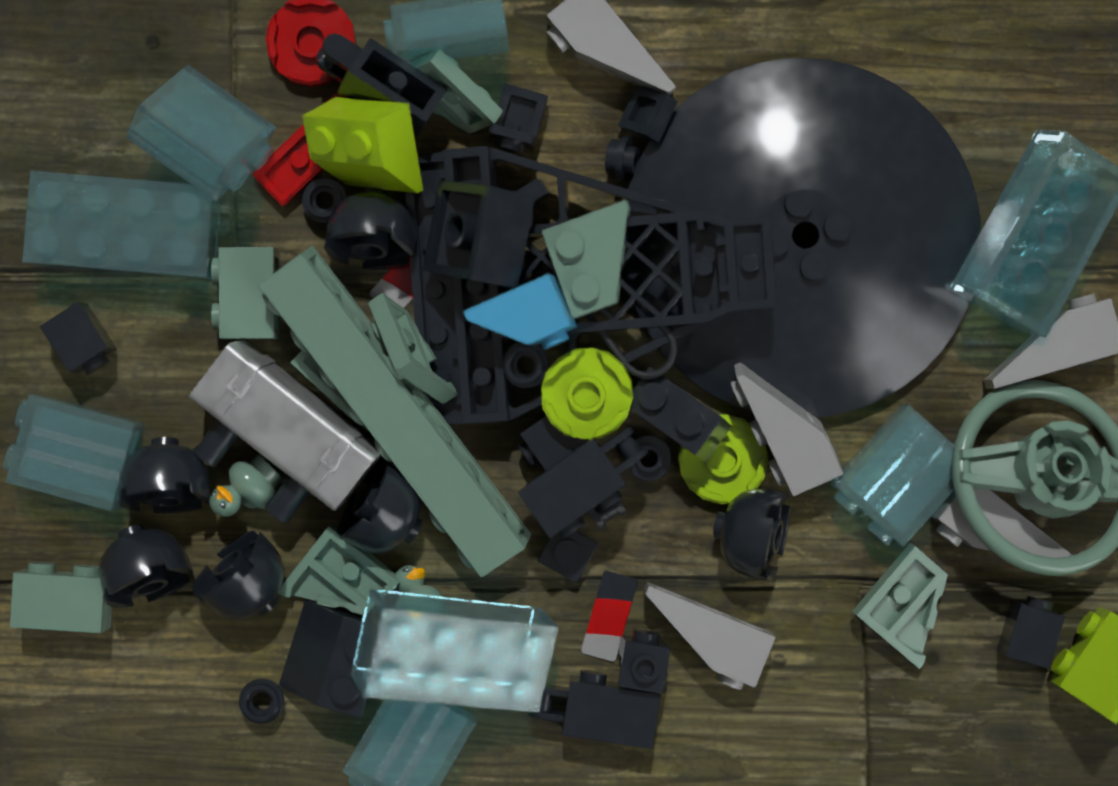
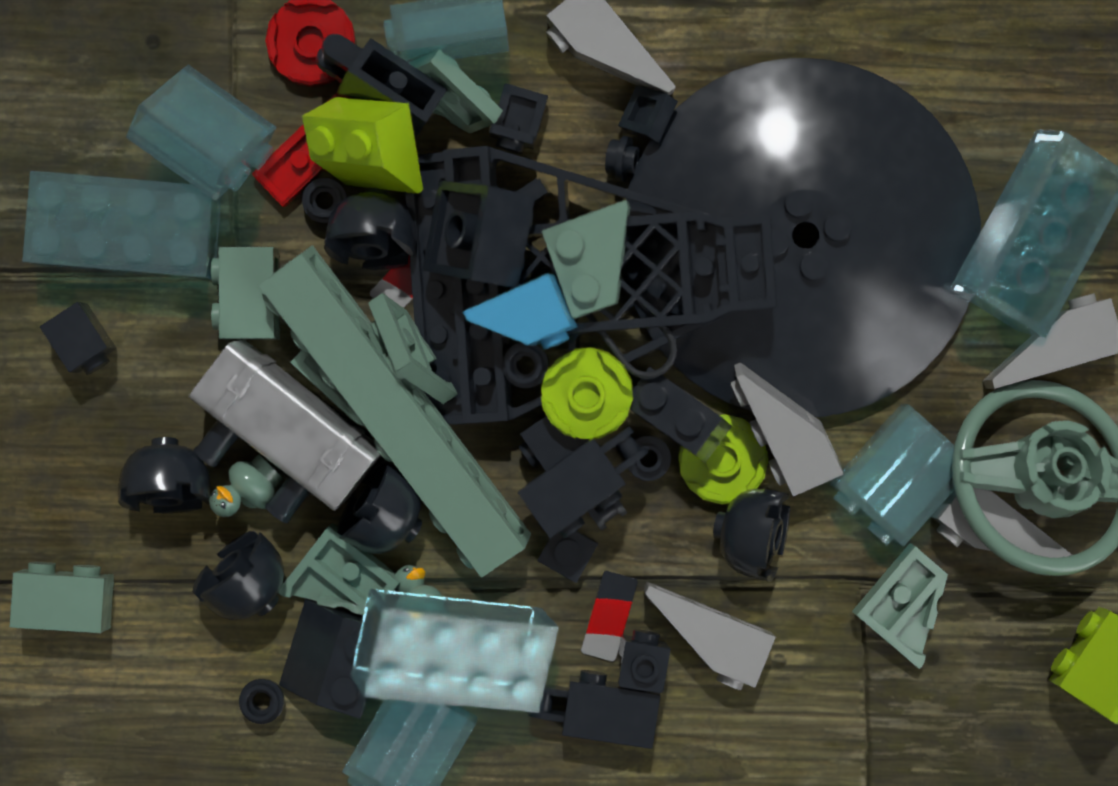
clear light blue brick [3,394,144,511] -> none
black cylinder [99,525,194,608] -> none
black brick [996,595,1065,669] -> none

